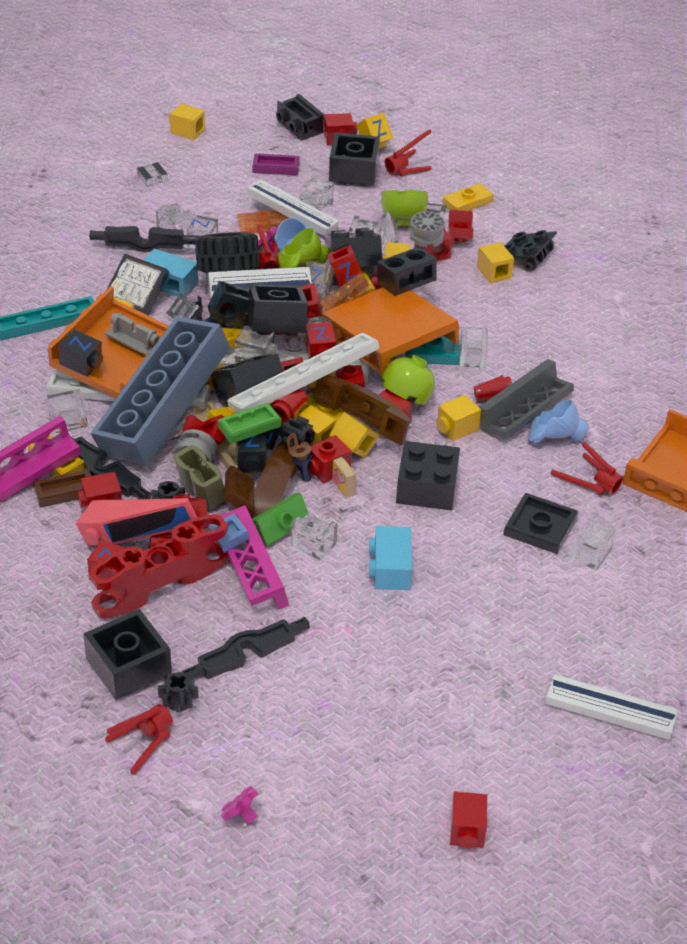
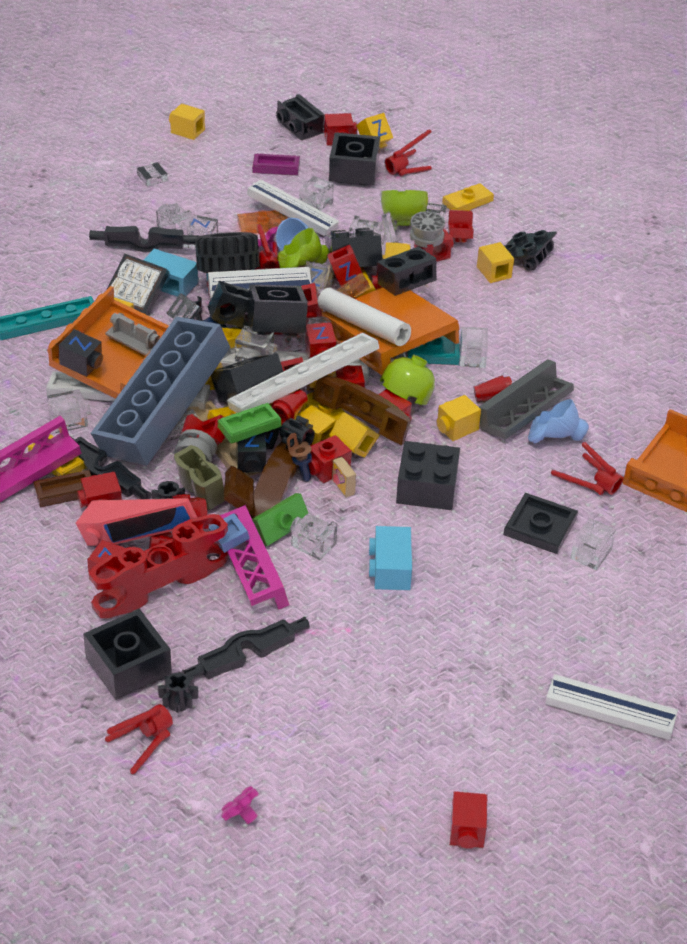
none -> white piece [318,288,411,346]

